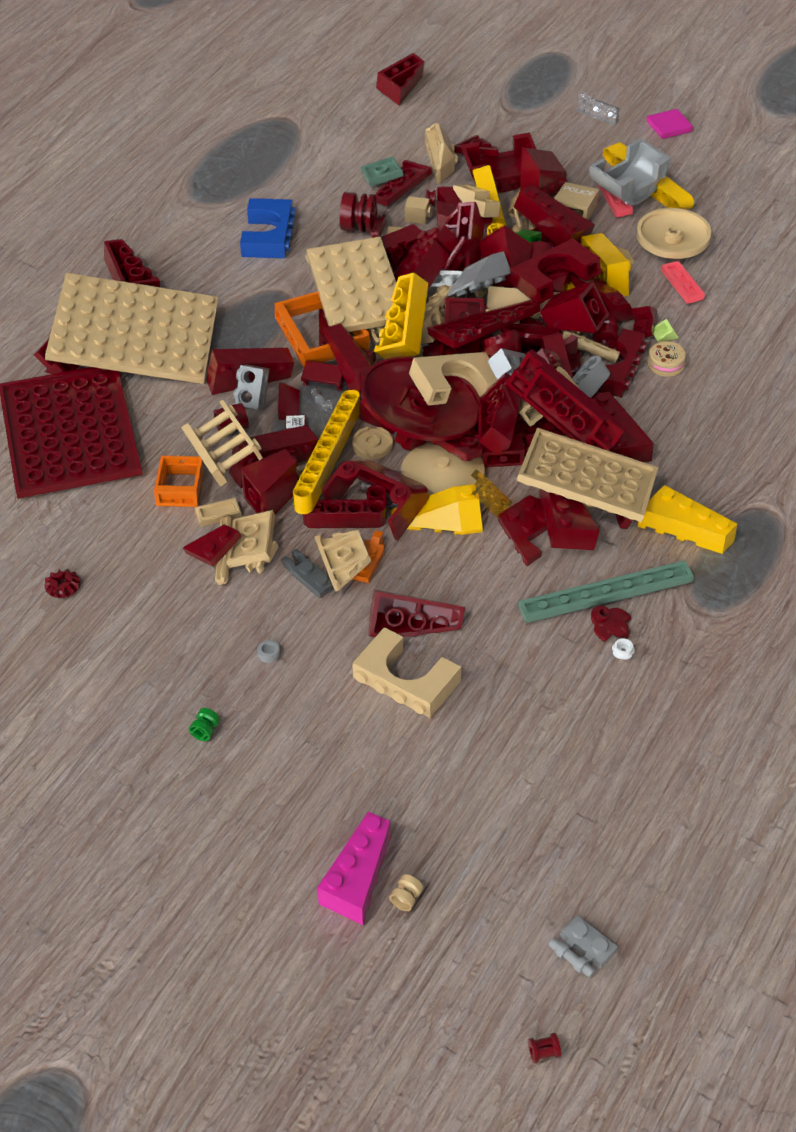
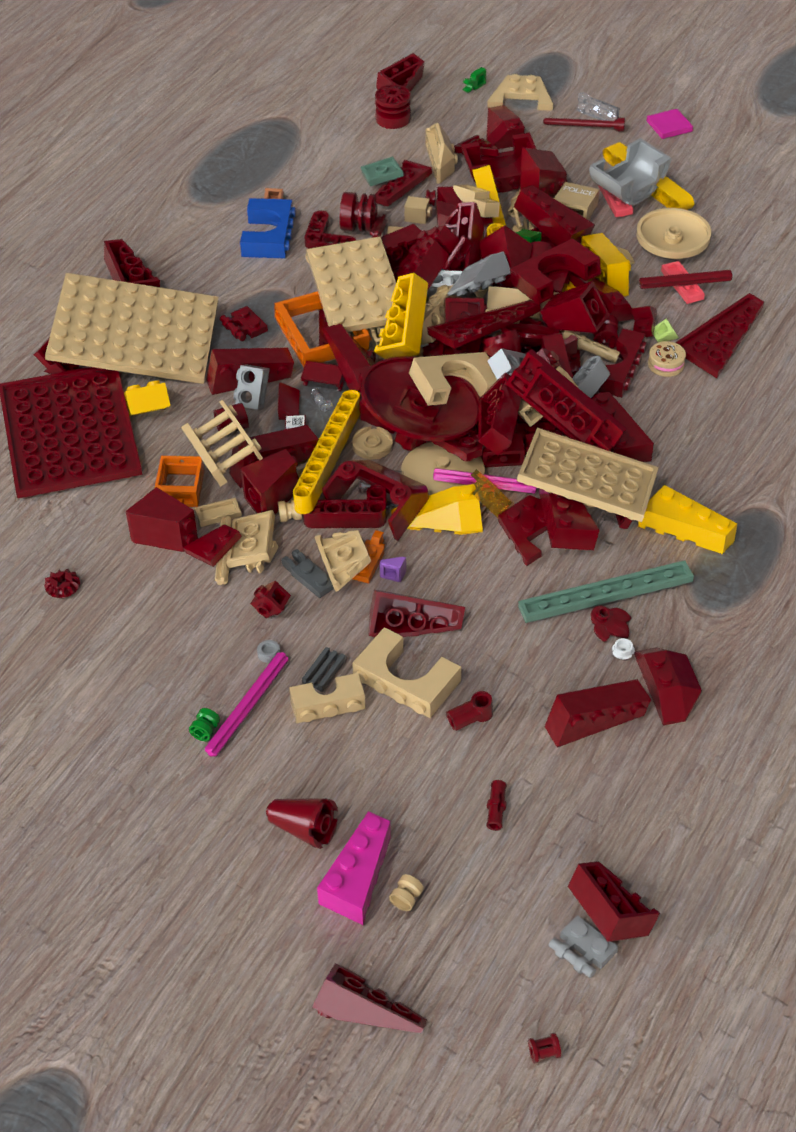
none -> yellow slope [124,380,171,416]
none -> dark red slope [126,487,198,552]
none -> dark pink axle [205,652,289,757]
none -> dark red plate [220,306,268,341]
none -> dark red brick [250,581,291,618]
none -> nougat slope [264,188,284,199]
none -> dark red cone [266,798,338,849]
none -> tan wheel [278,500,302,522]
none -> tan arch [289,673,365,723]
none -> dark grey tile [302,647,346,692]
none -> dark red beam [304,210,356,249]
none -> wedge [312,963,427,1033]
none -> dark red wheel [375,84,411,129]
none -> medium lavender slope [380,557,406,582]
none -> dark pink axle [433,468,537,494]
none -> dark red piece [446,691,493,731]
none -> green plate [463,67,486,93]
none -> dark red wedge [486,105,525,149]
none -> dark red pin [486,780,507,831]
none -> tan wing [488,74,553,111]
none -> dark red piece [543,117,625,132]
none -> dark red wedge [544,679,651,748]
none -> dark red wedge [568,861,660,942]
none -> dark red wedge [634,647,702,726]
none -> dark red axle [639,270,732,289]
none -> dark red wing [675,293,764,378]

